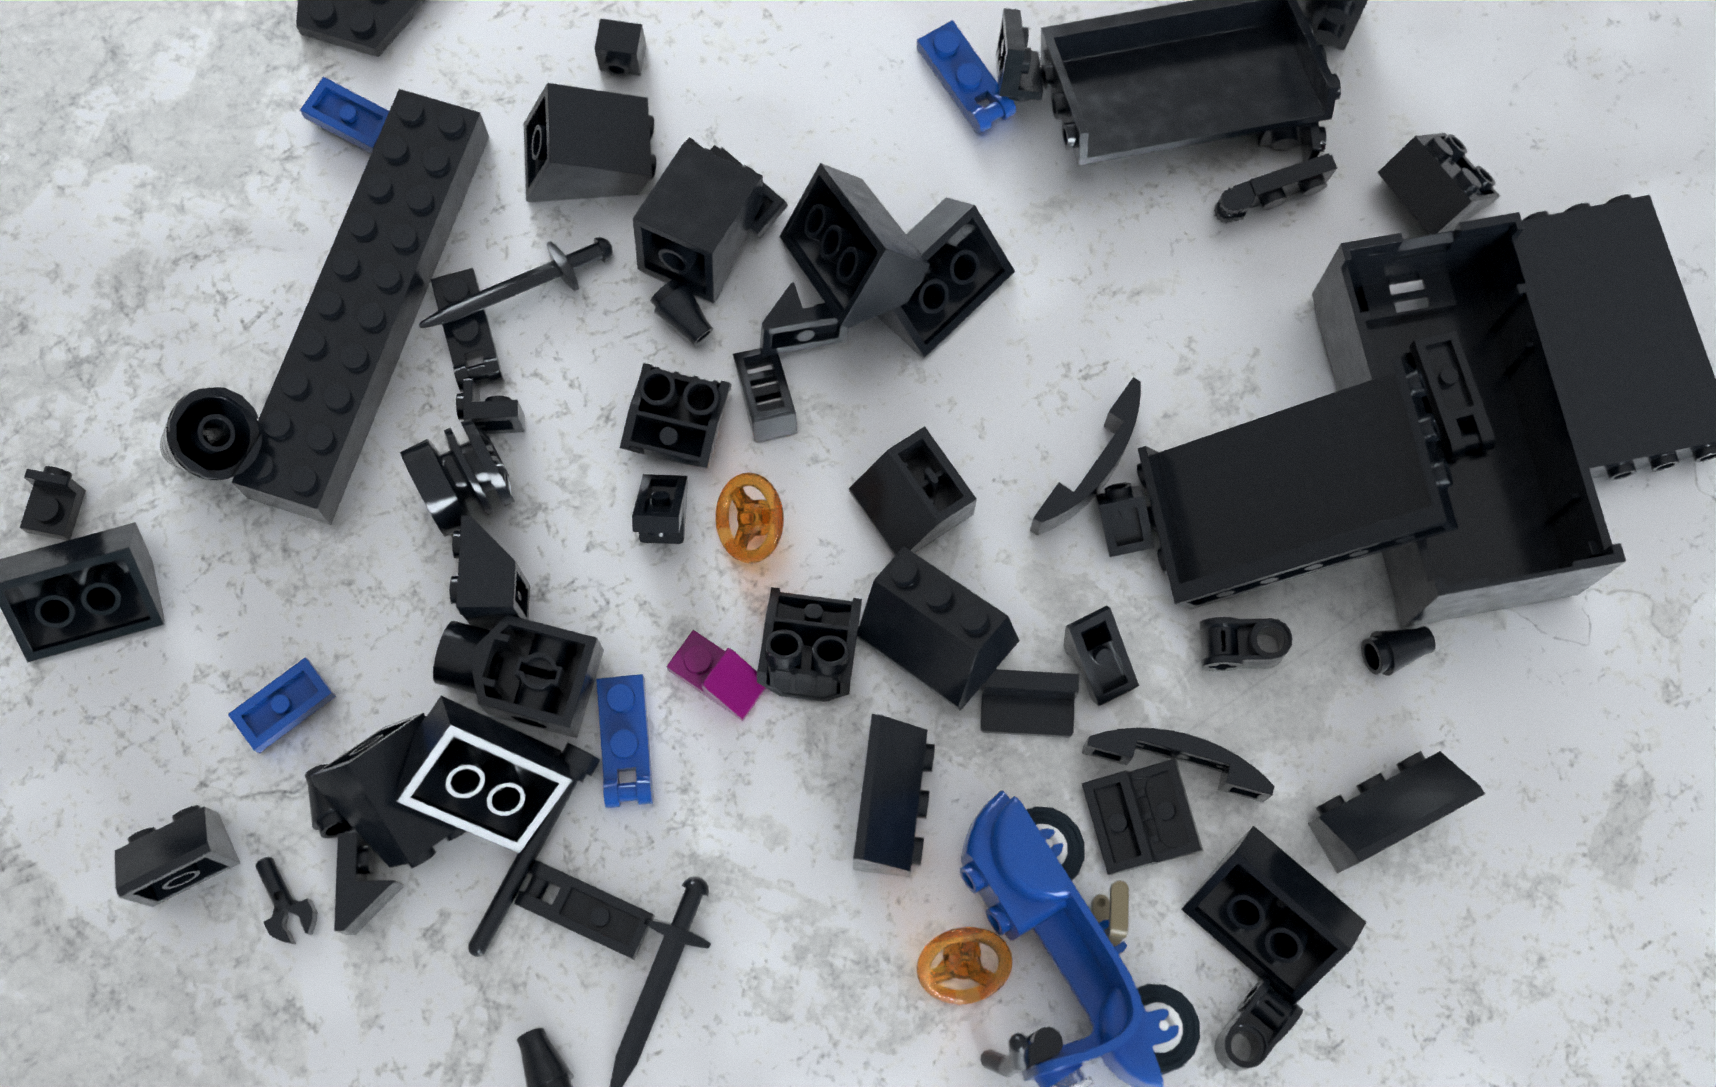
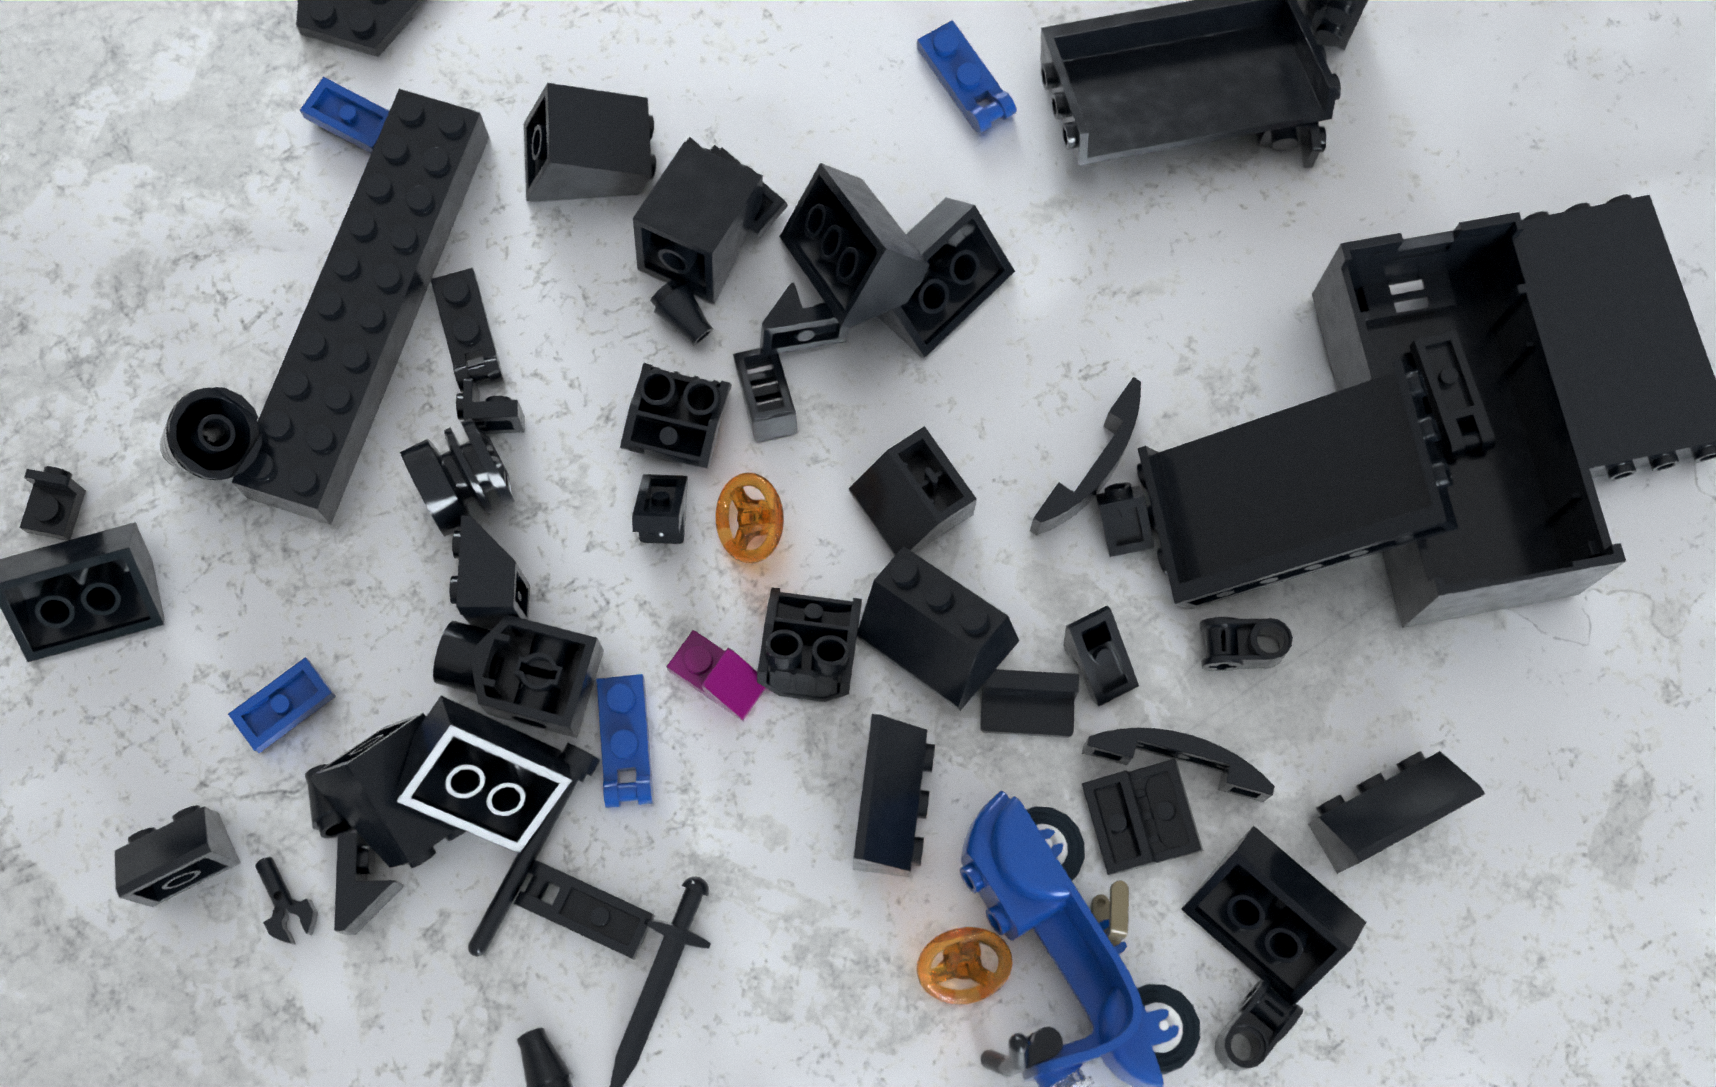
black sword [419,237,613,328] -> none
black plate [594,19,646,76] -> none
black bracket [996,8,1043,102] -> none
black hinge [1214,153,1337,224] -> none
black cone [1361,626,1436,676] -> none
black slope [1377,133,1500,234] -> none

